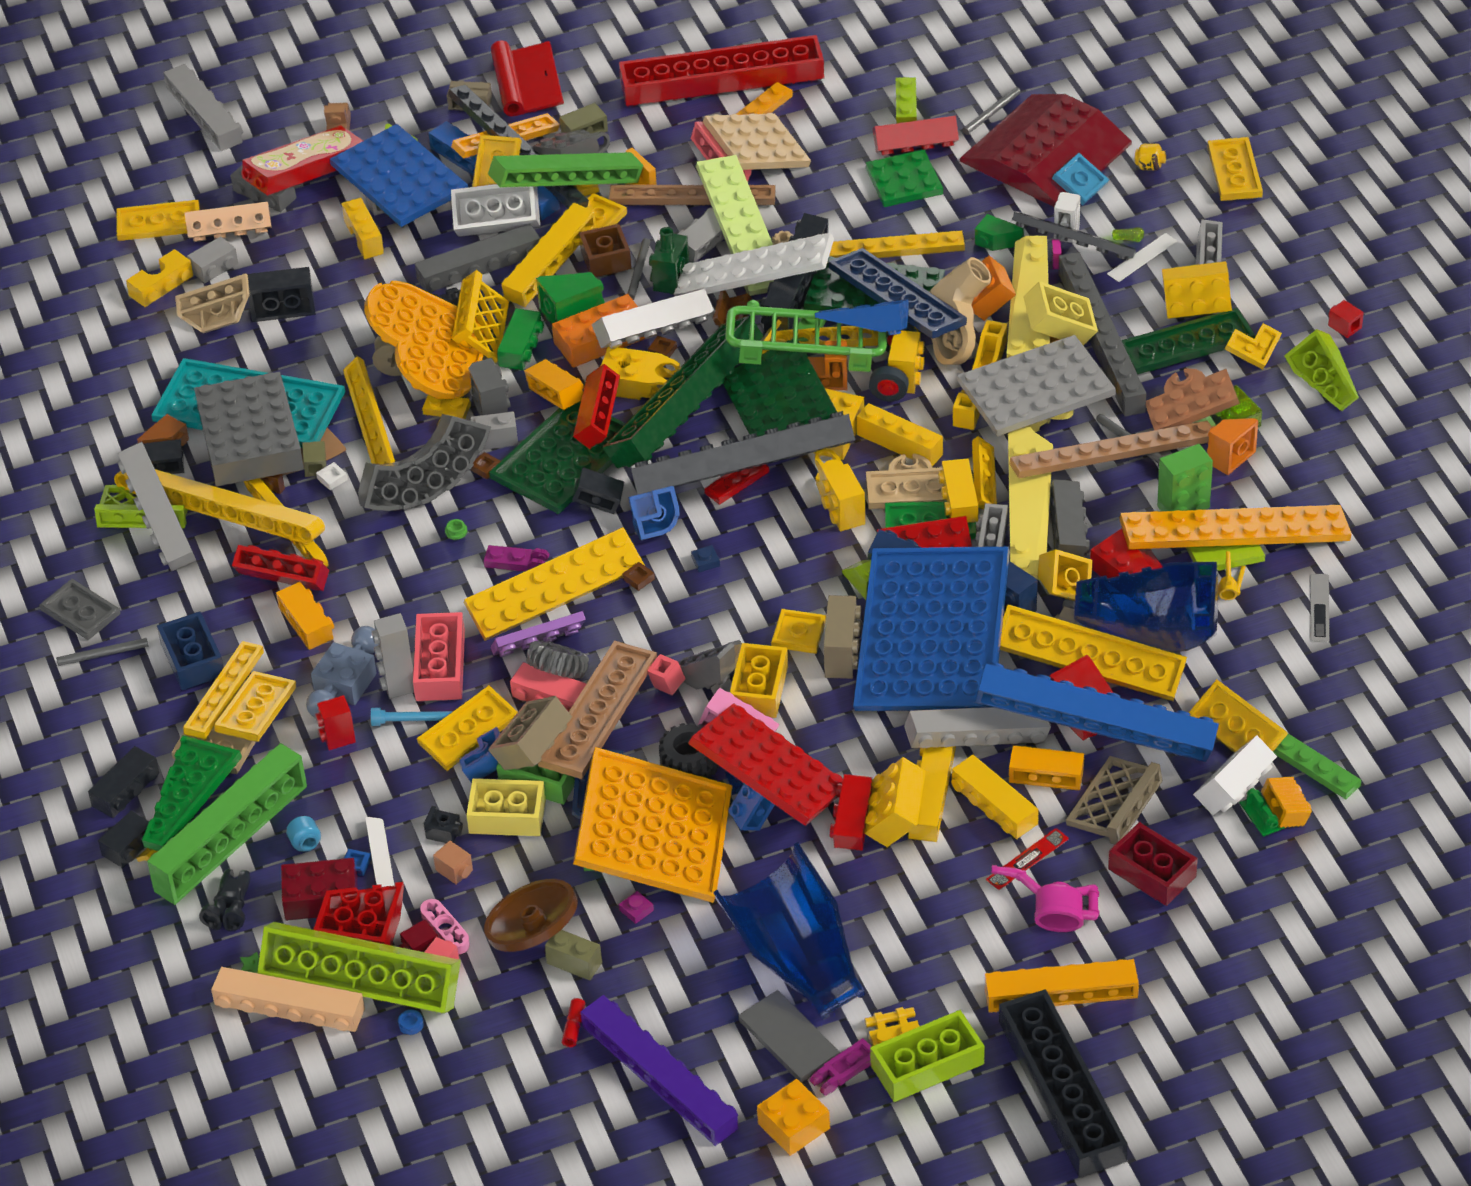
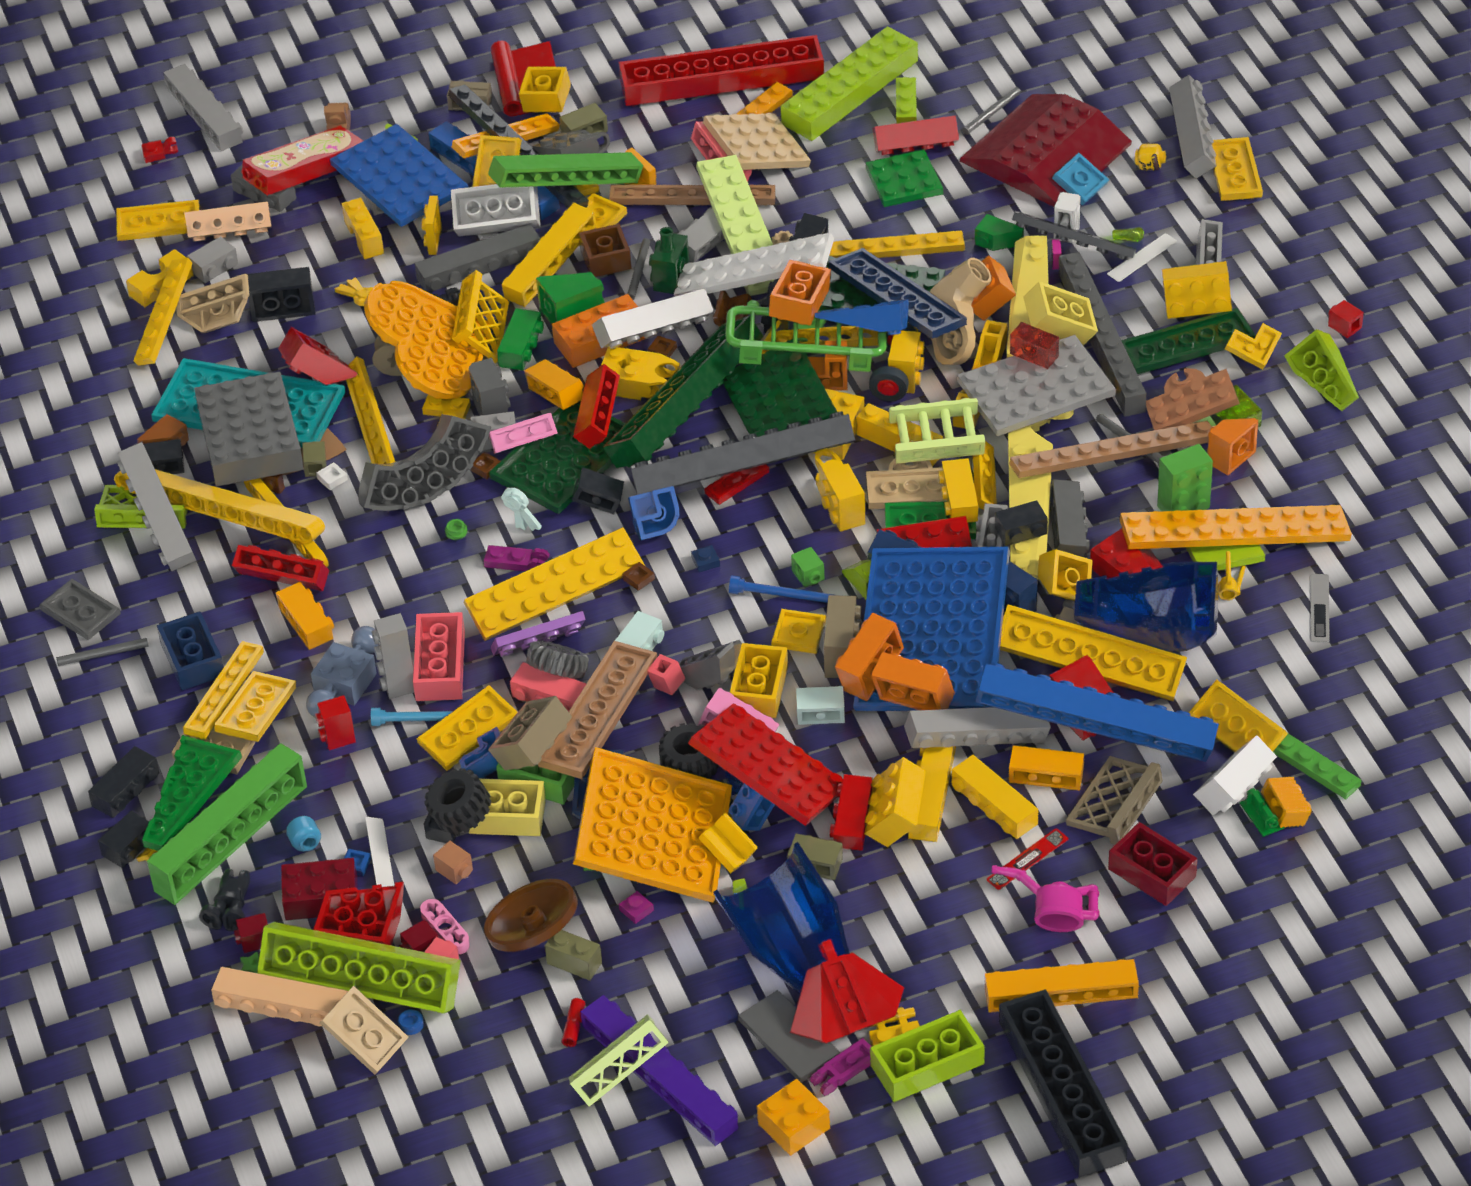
none -> yellow plate [133,258,193,366]
none -> red plate [141,137,179,163]
none -> dark red brick [234,913,268,953]
none -> wedge [278,327,358,385]
none -> tan plate [320,986,408,1074]
none -> yellow piece [334,278,373,306]
none -> yellow plate [422,196,442,255]
none -> black tyre [424,768,491,834]
none -> bright pink tile [489,413,557,454]
none -> light aqua piece [501,488,542,531]
none -> yellow brick [519,67,571,113]
none -> yellowish green fence [569,1014,669,1107]
none -> light aqua brick [615,611,664,651]
none -> yellow panel [699,813,757,873]
none -> blue piece [729,575,834,603]
none -> lime hand [732,878,747,912]
none -> orange brick [769,260,831,326]
none -> lime brick [781,26,918,141]
none -> olive brick [788,834,843,880]
none -> red panel [790,939,904,1044]
none -> bright green brick [791,547,825,588]
none -> light aqua brick [796,686,845,725]
none -> orange brick [835,612,904,701]
none -> orange brick [871,652,955,710]
none -> yellowish green fence [889,398,985,464]
none -> black brick [995,500,1048,546]
none -> clear red brick [1010,322,1059,369]
none -> light grey brick [1169,75,1216,179]

